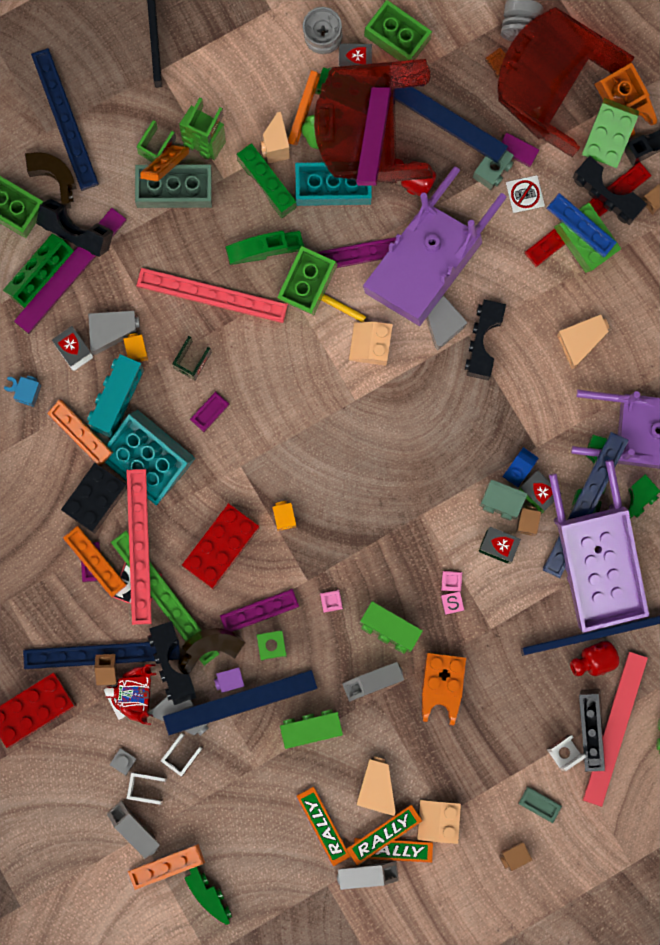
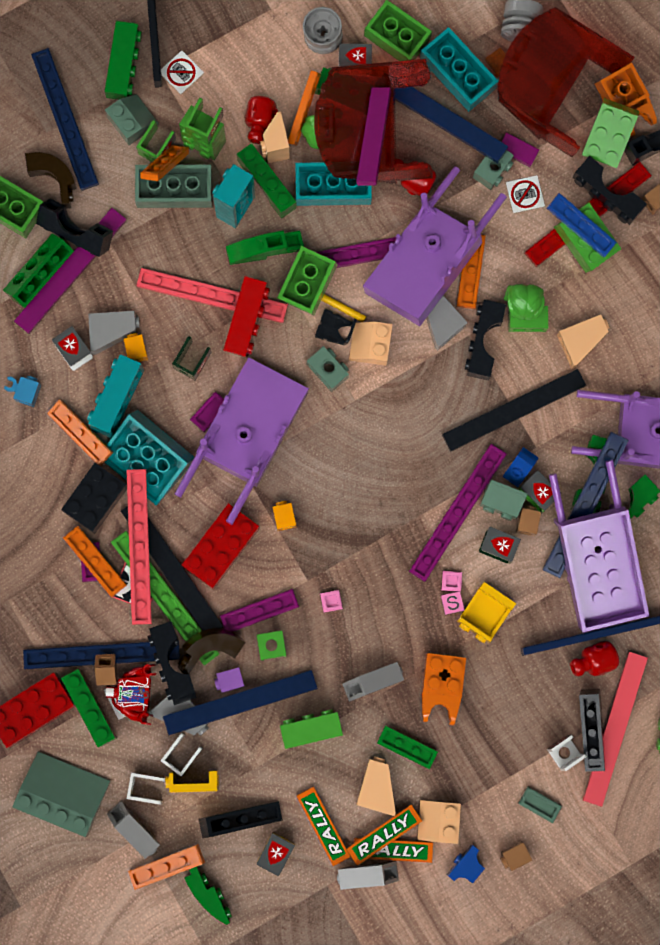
light grey plate [110,748,137,776] -> none
bright green brick [359,602,423,654] -> none
none -> sand green slope [12,751,110,837]
none -> green brick [61,669,117,748]
none -> green brick [104,21,142,100]
none -> sand green slope [105,94,159,145]
none -> black tile [121,506,223,631]
none -> sticker [161,51,204,94]
none -> yellow panel [165,771,219,793]
none -> medium lavender piece [174,357,309,525]
none -> black slope [199,801,283,838]
none -> teal brick [212,164,255,229]
none -> red brick [223,276,270,358]
none -> red piece [244,95,278,144]
none -> dark grey piece [257,832,295,876]
none -> sand green brick [306,346,349,392]
none -> black piece [315,309,357,346]
none -> green plate [377,726,438,770]
none -> magenta tile [409,444,507,582]
none -> teal brick [420,27,499,112]
none -> black tile [442,369,587,452]
none -> blue brick [447,844,485,884]
none -> orange tile [456,235,486,310]
none -> yellow panel [457,582,516,643]
none -> bright green hair [504,284,545,320]
none -> bright green brick [508,306,548,332]

